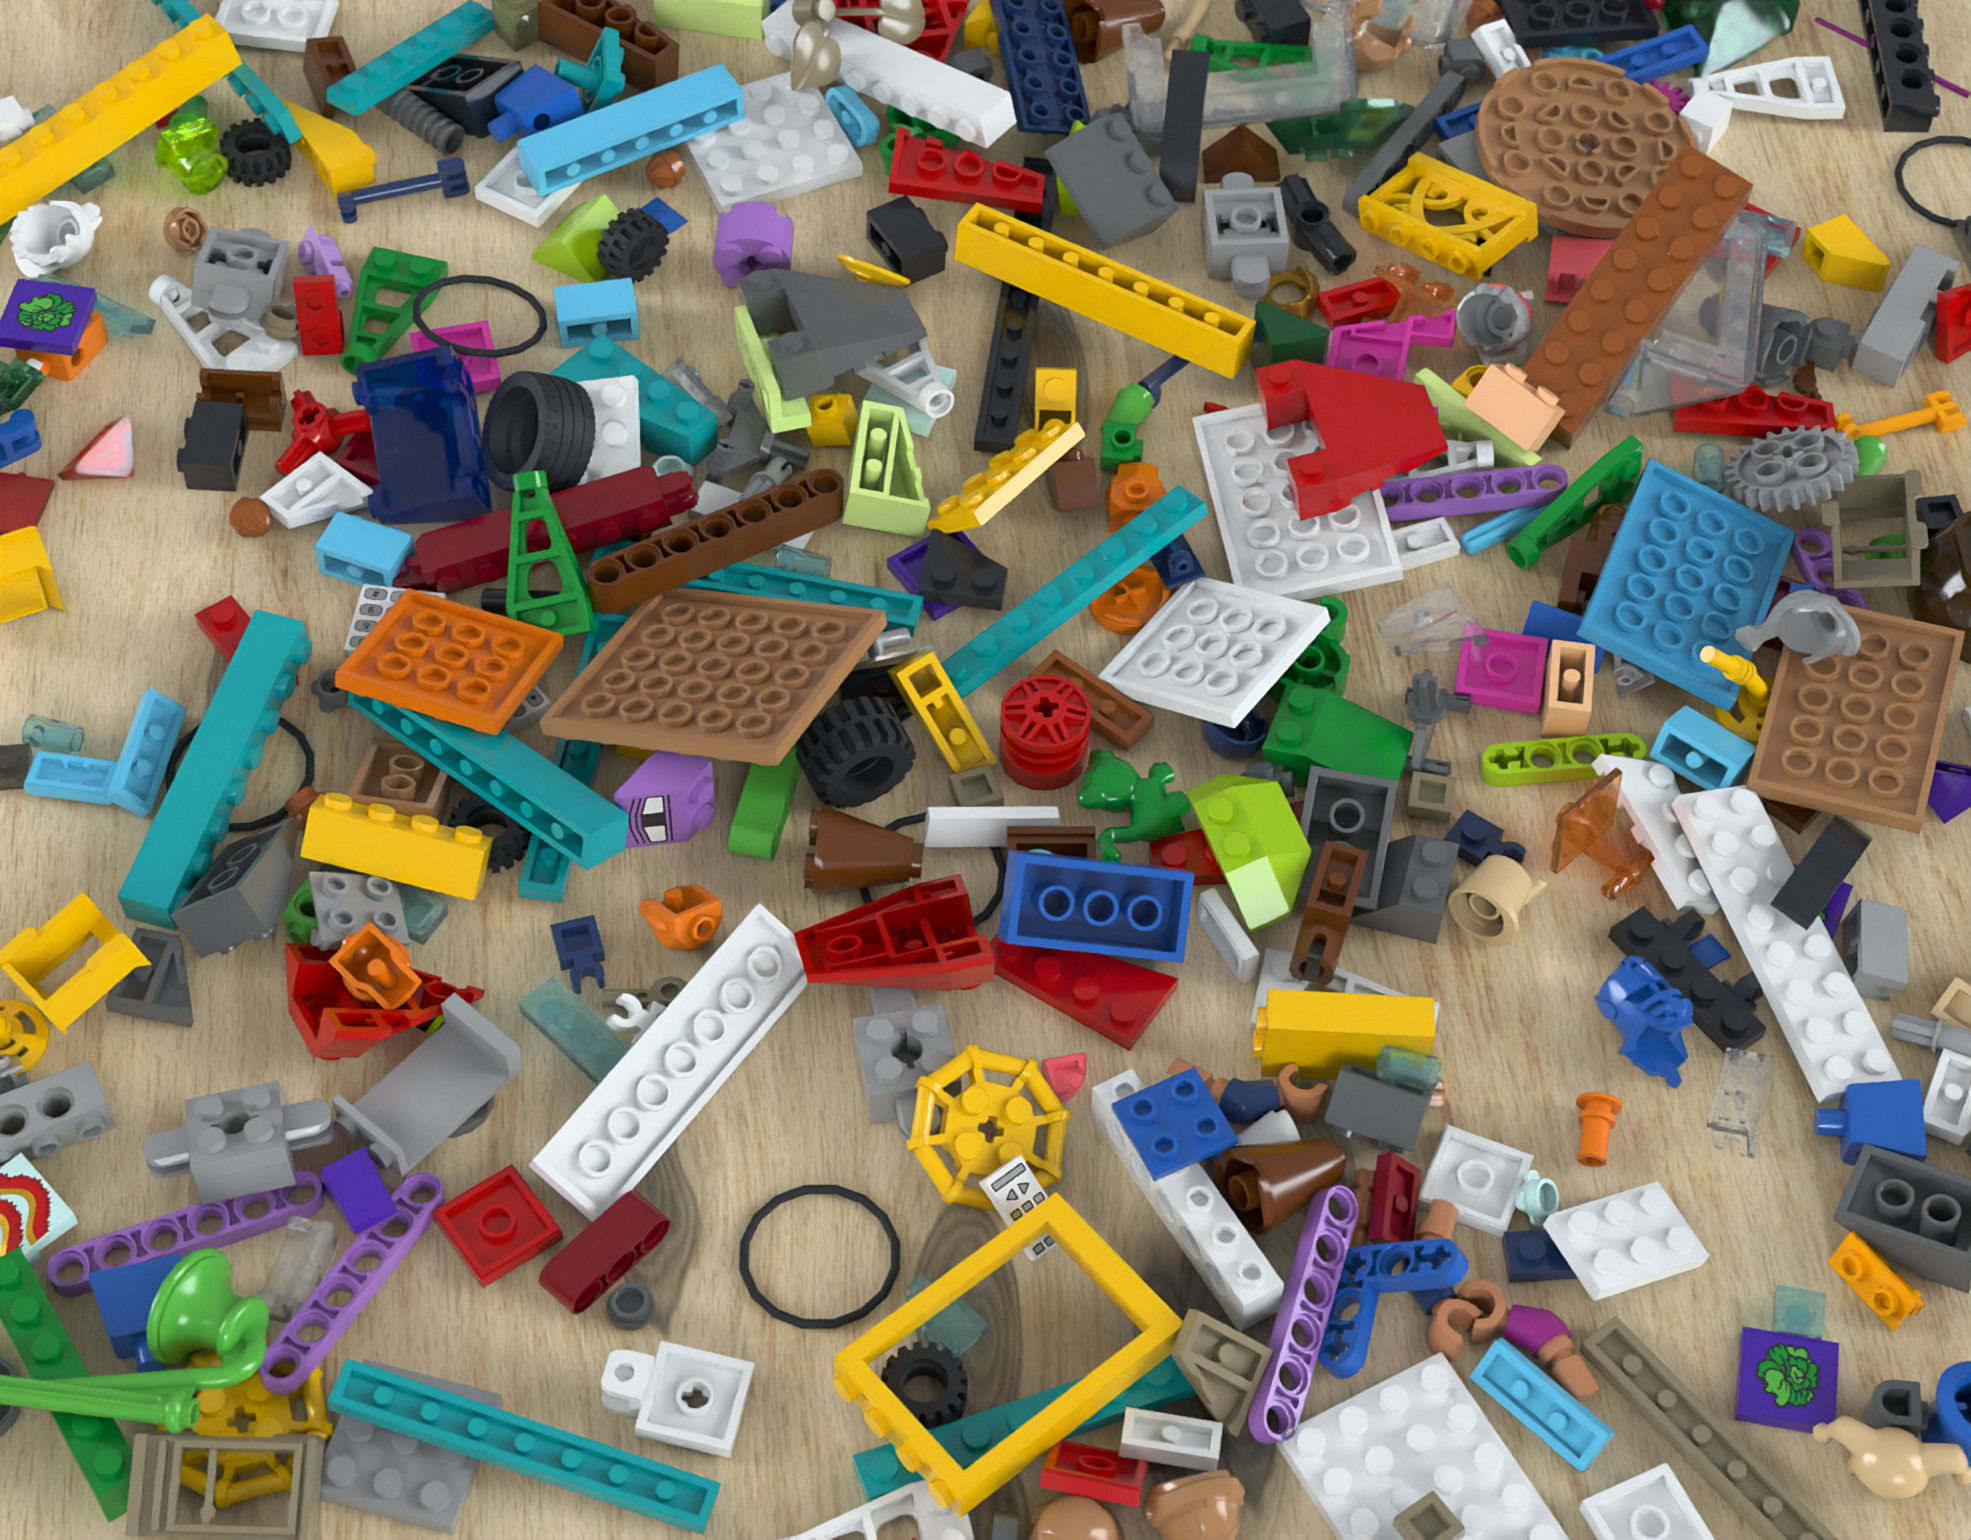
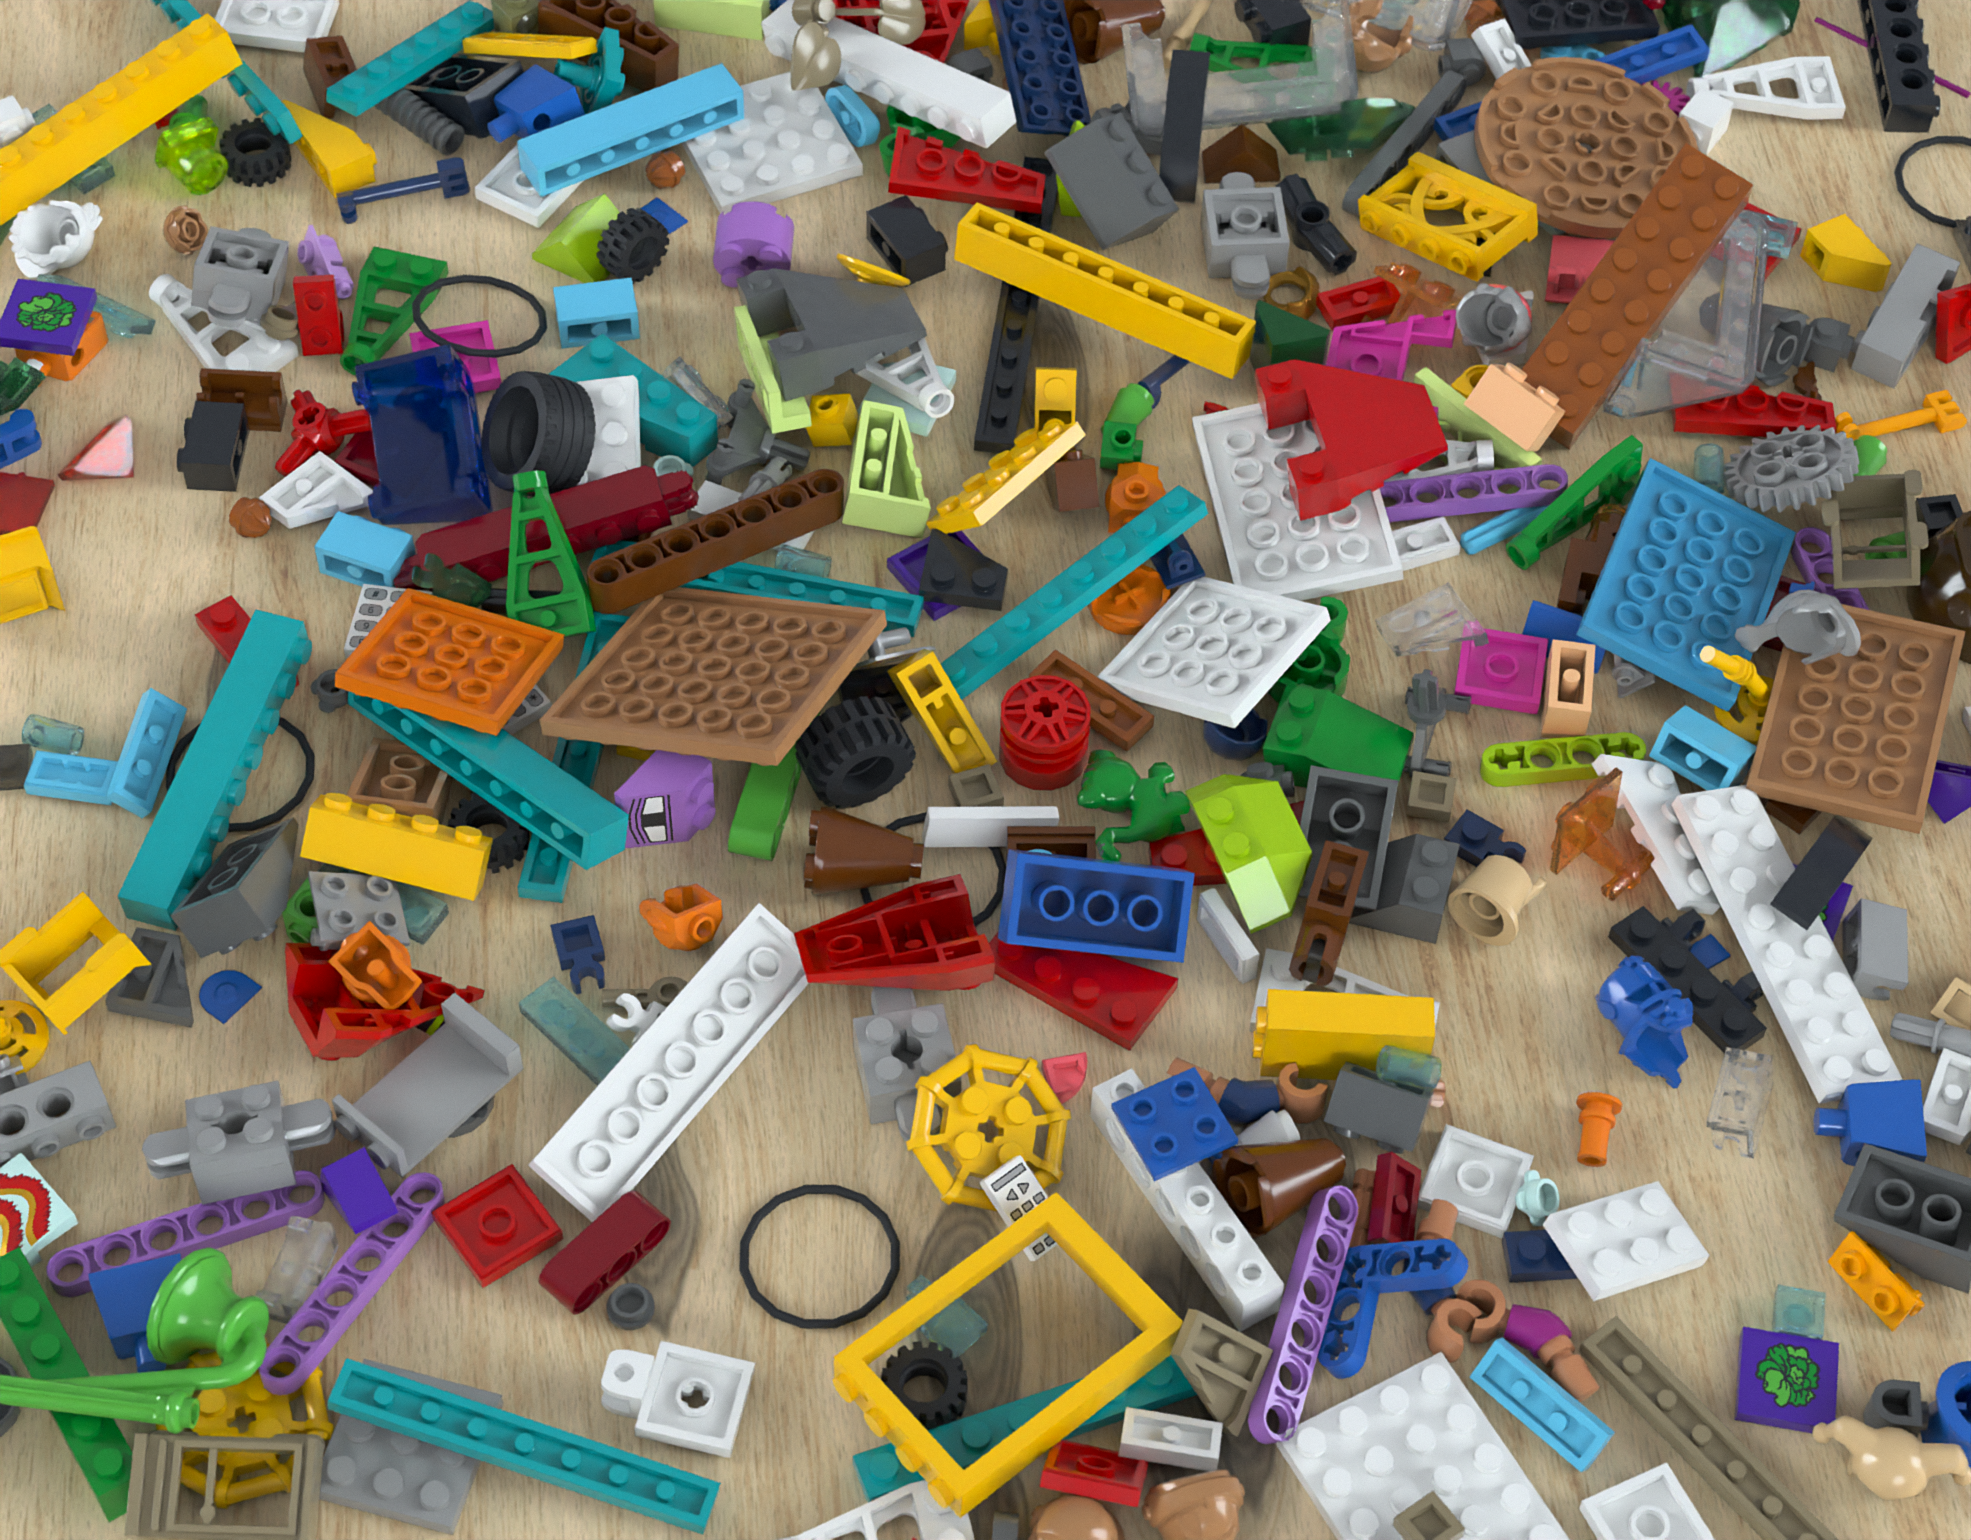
dark orange plate [284,786,324,831] -> none
none -> blue piece [199,970,262,1024]
none -> clear green plate [411,553,492,608]
none -> yellow tile [462,32,598,59]

